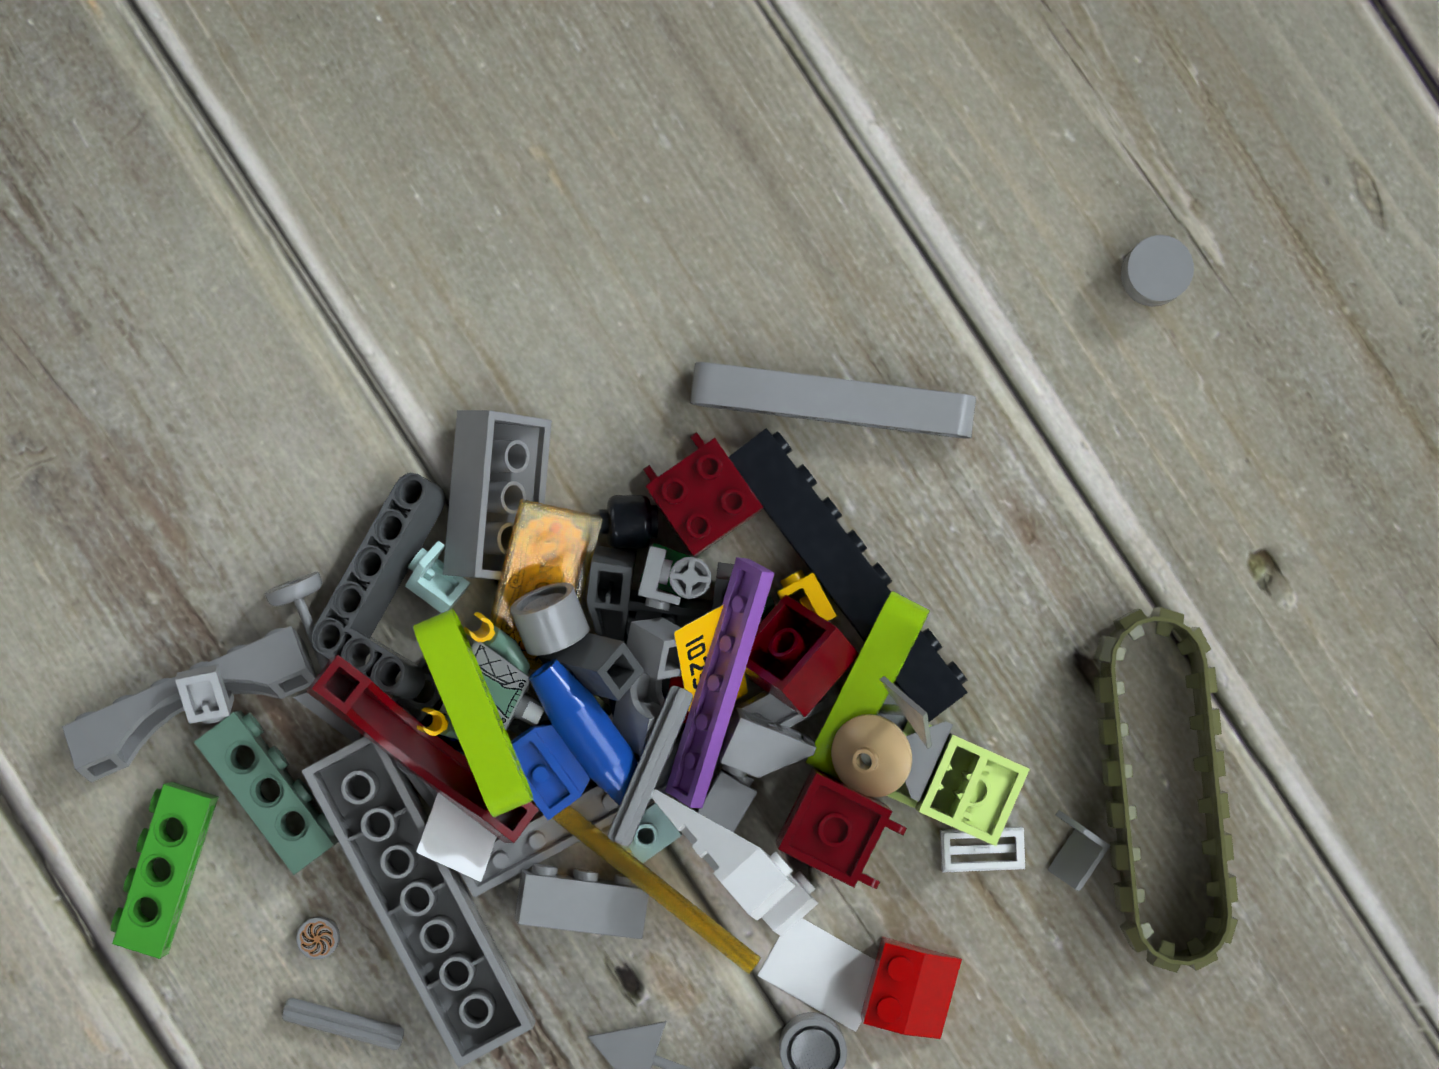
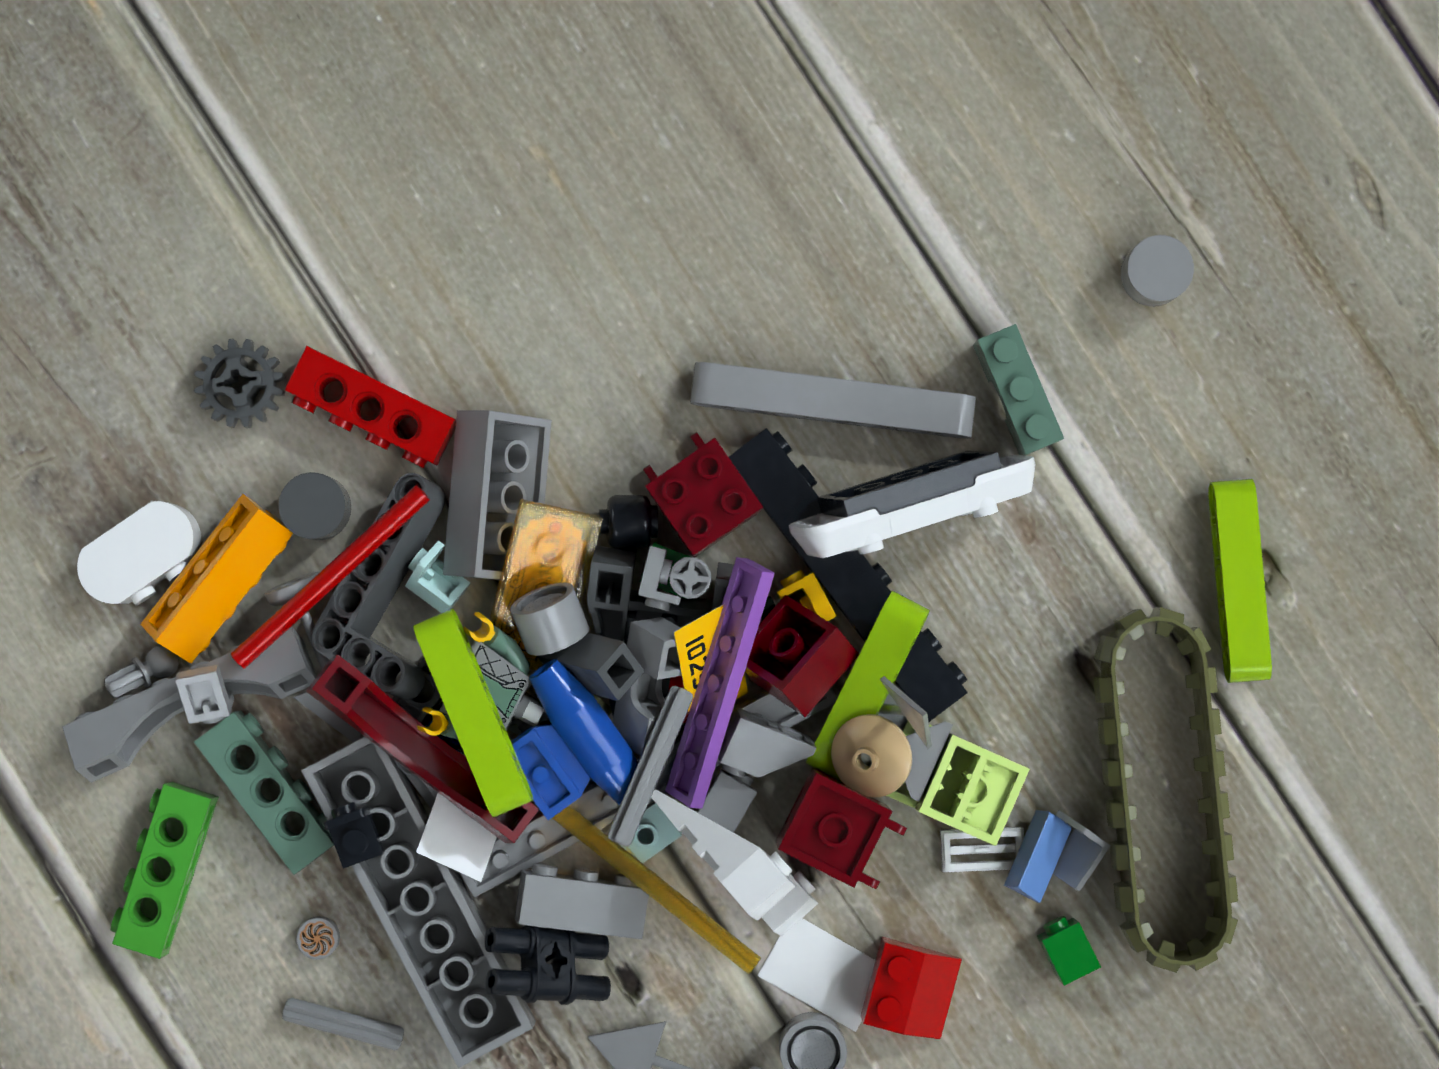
none -> white brick [77,501,201,606]
none -> light grey axle [104,646,179,698]
none -> light orange brick [140,494,294,664]
none -> dark grey gear [194,339,286,428]
none -> red piece [231,485,430,669]
none -> dark grey piece [279,472,351,540]
none -> red brick [285,346,456,468]
none -> black bracket [323,802,385,869]
none -> black pin [485,925,611,1005]
none -> piece [789,450,1036,558]
none -> sand green arch [973,324,1064,456]
none -> medium blue slope [1004,810,1072,903]
none -> green brick [1037,916,1101,986]
none -> lime beam [1208,479,1272,683]

